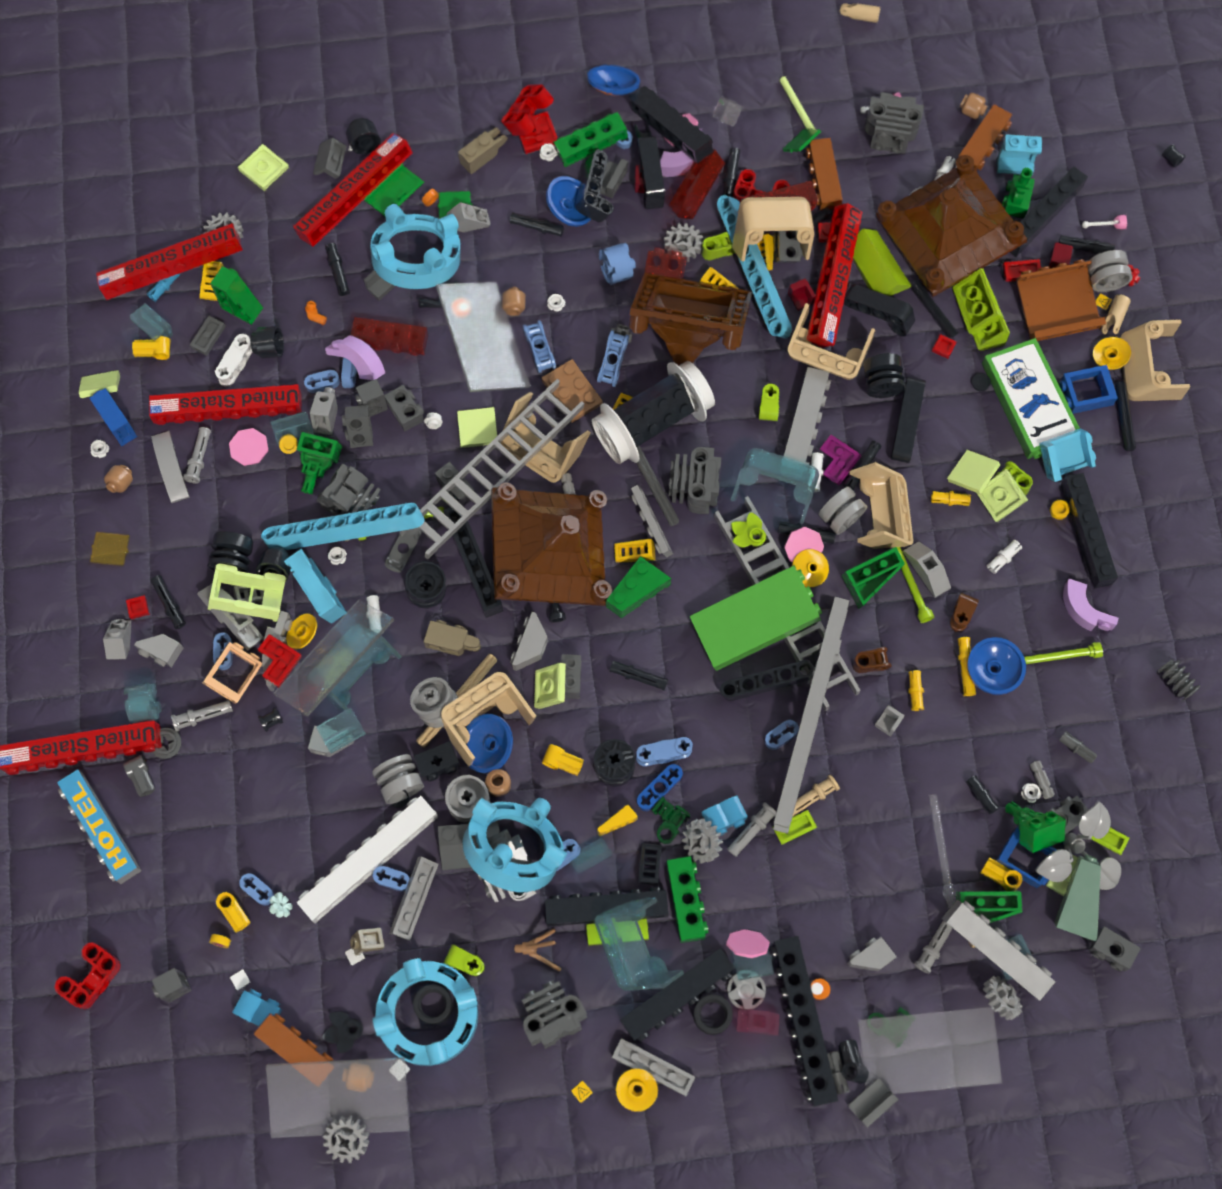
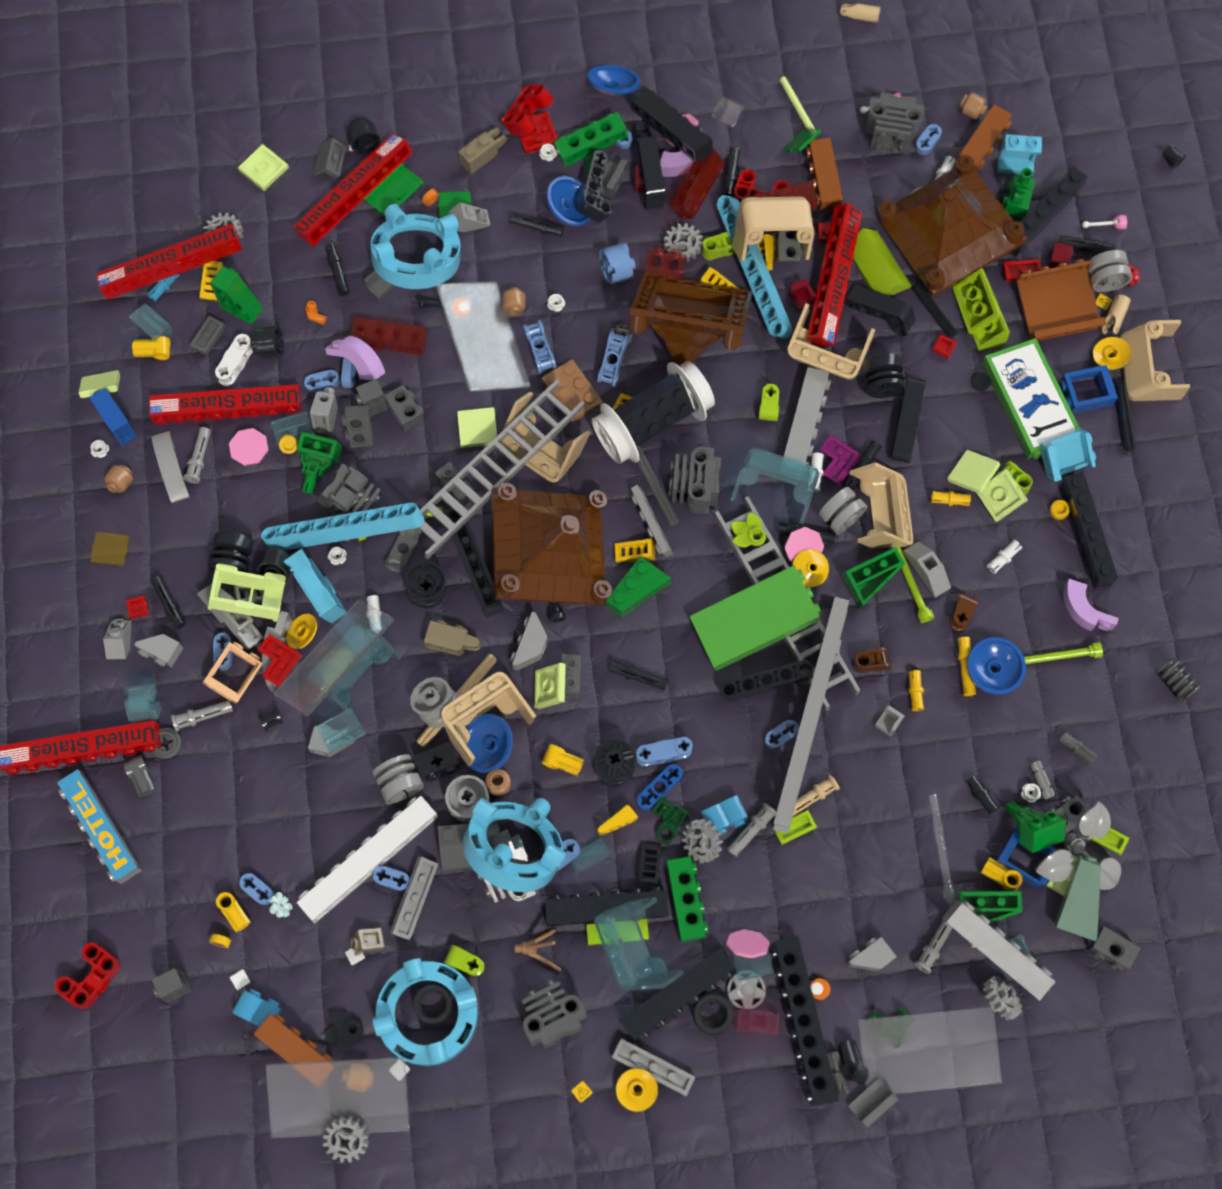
white plate [424,413,443,429] -> none
light grey axle [561,473,576,495] -> none
none -> medium blue beam [915,124,942,155]

